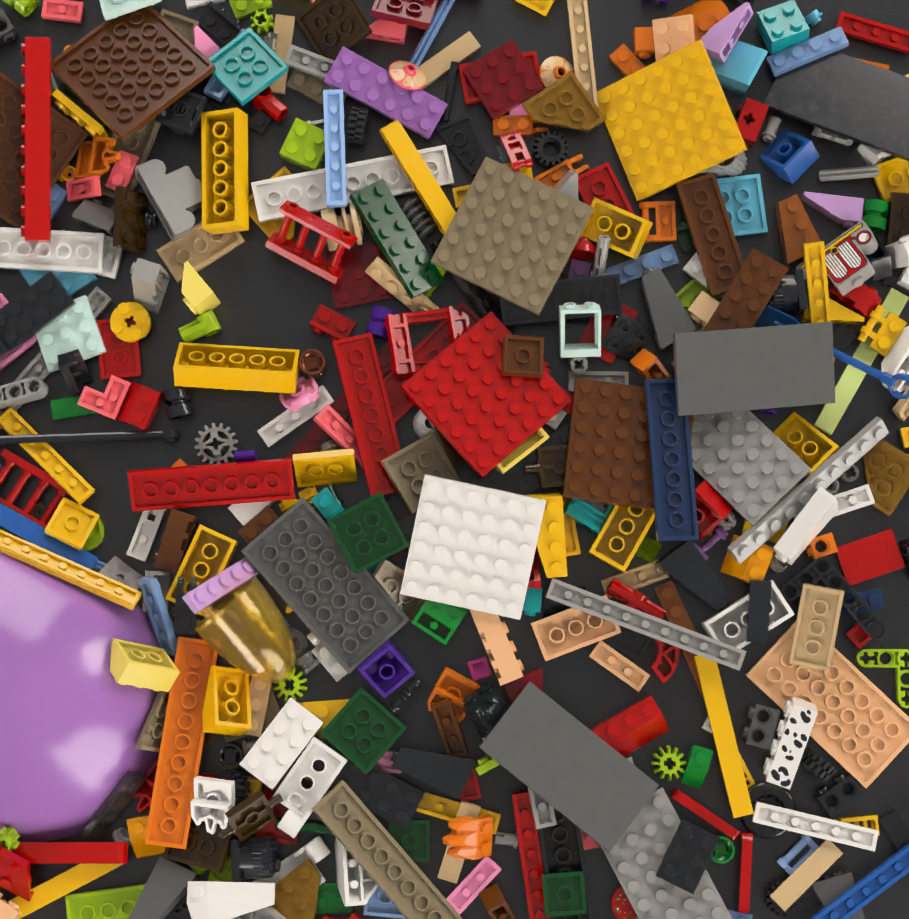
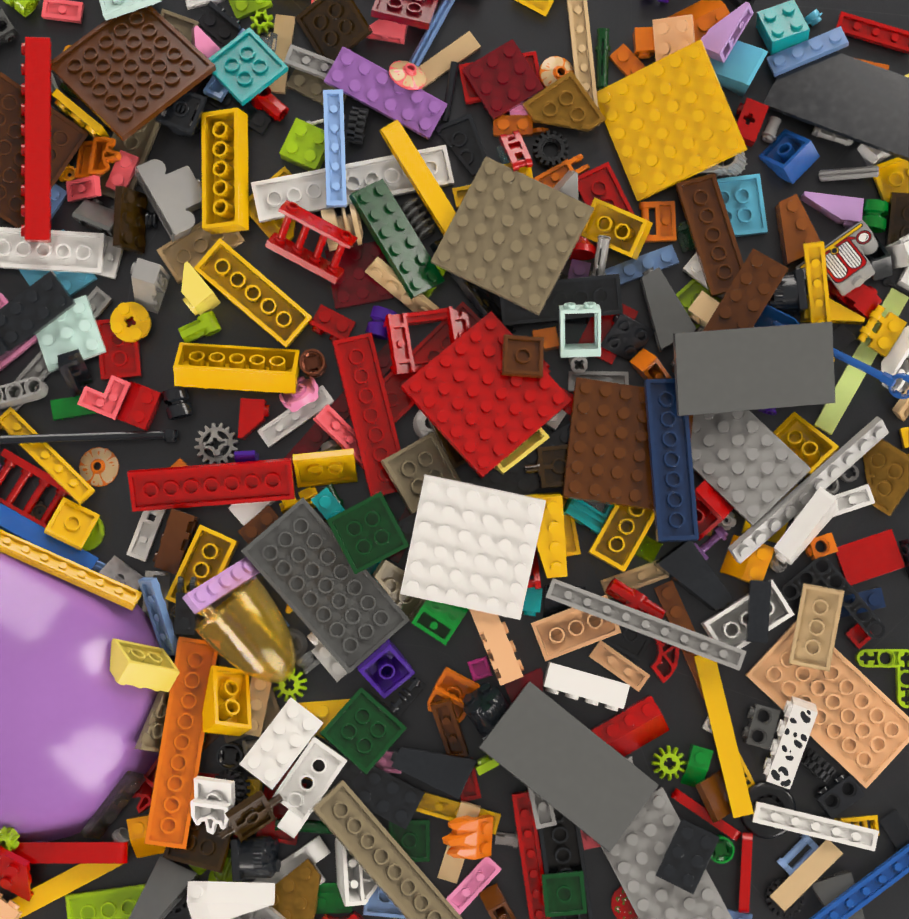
none -> tan dish [79,447,119,487]
none -> yellow brick [194,238,313,349]
none -> red slope [238,398,270,440]
none -> orange brick [531,326,559,351]
none -> white brick [543,662,630,711]
none -> dark green pin [595,28,611,89]
none -> reddish brown tile [695,769,731,823]

